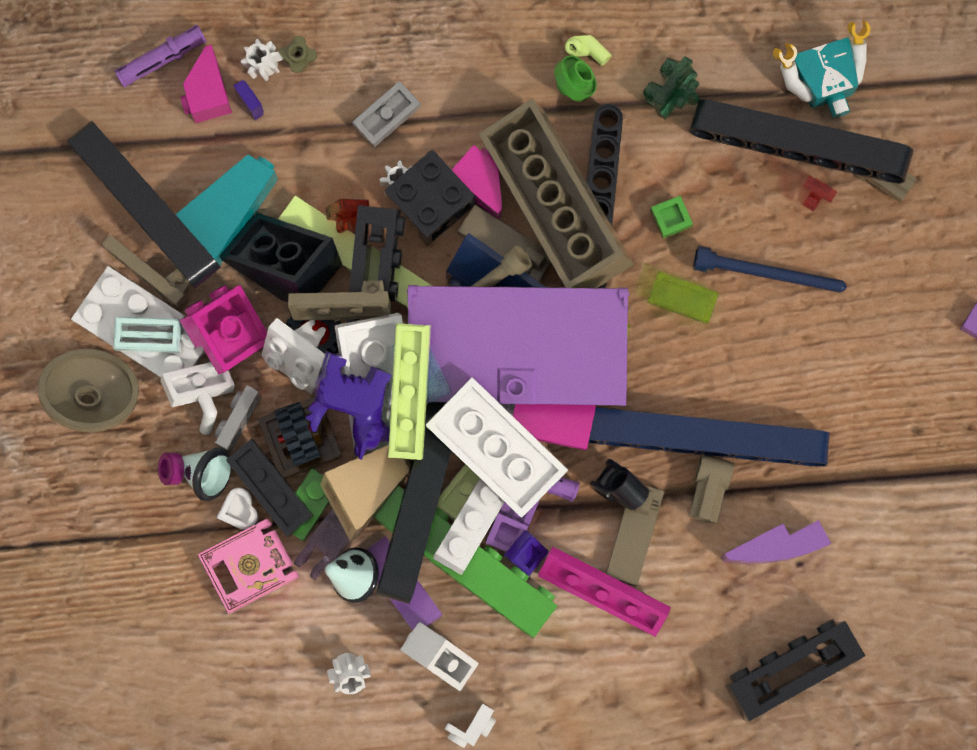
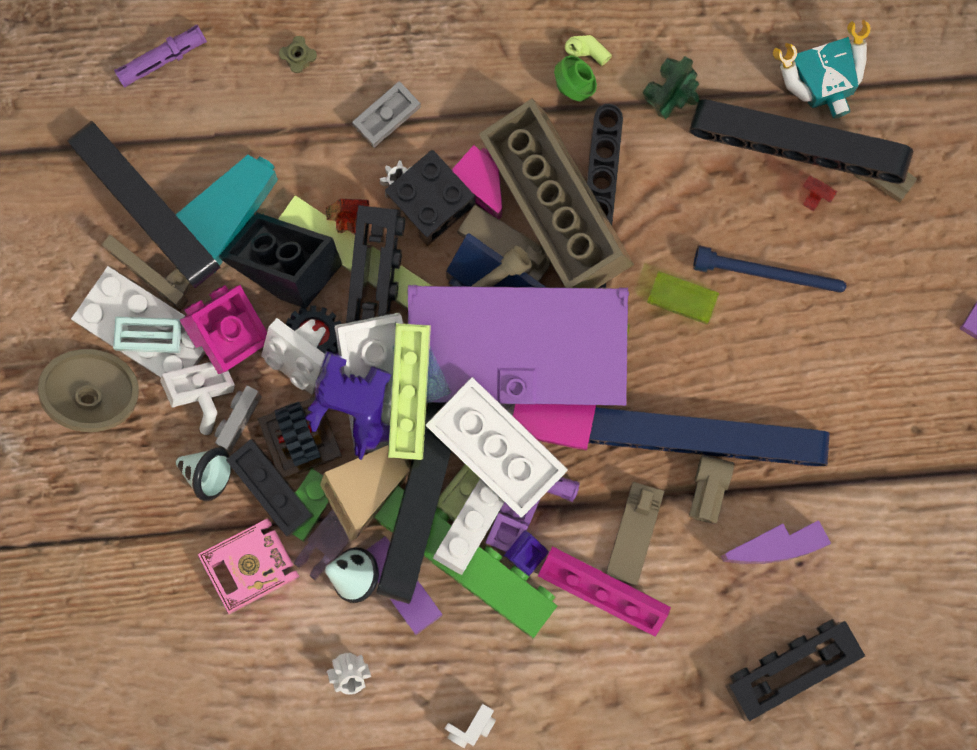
magenta tile [158,452,184,485] -> none
dark pink slope [180,45,232,123] -> none
white tile [217,488,259,530] -> none
dark purple tile [234,80,264,120] -> none
white gear [241,39,283,81] -> none
dark tan hinge [288,280,391,320] -> none
white brick [400,622,479,691] -> none
black piece [589,458,649,510] -> none
bright green plate [650,195,693,239] -> none

